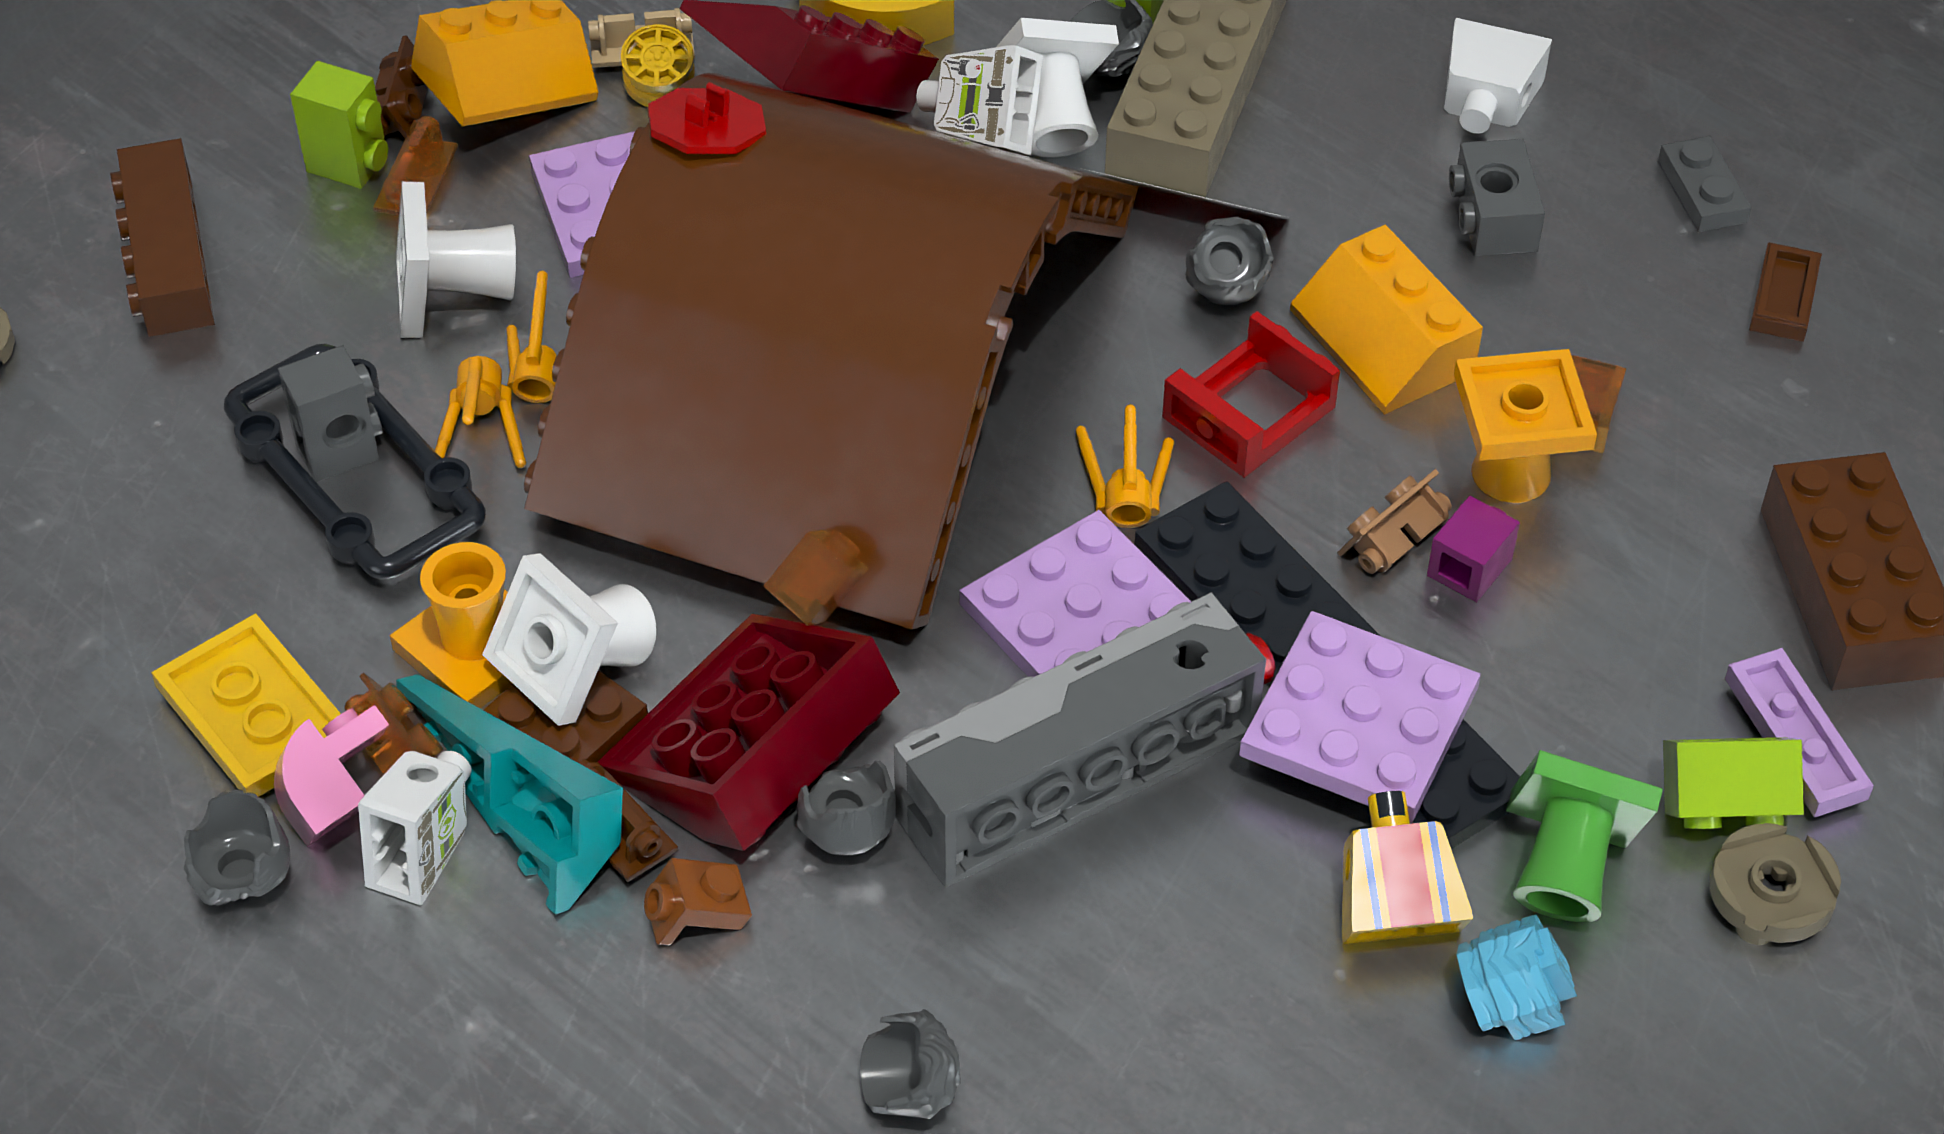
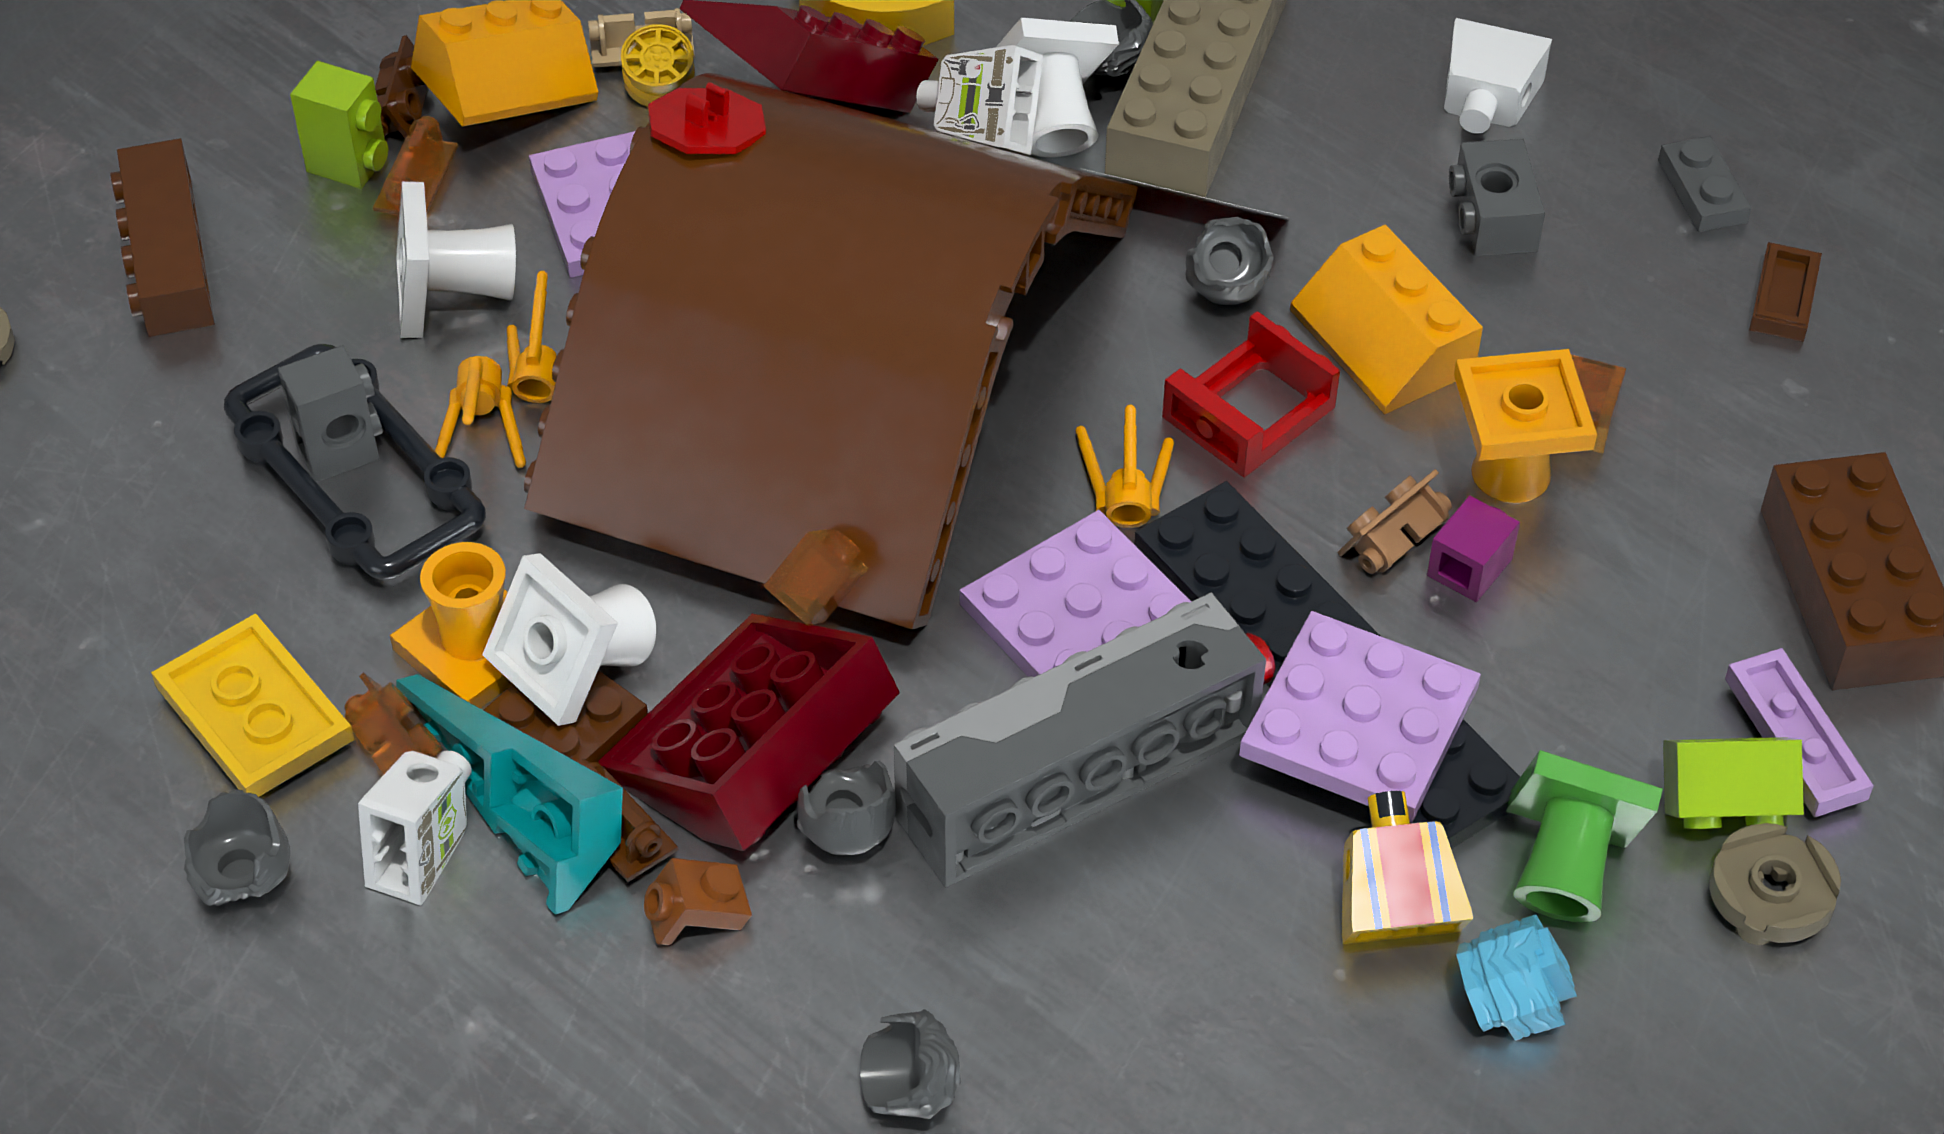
bright pink brick [274,705,389,847] -> none

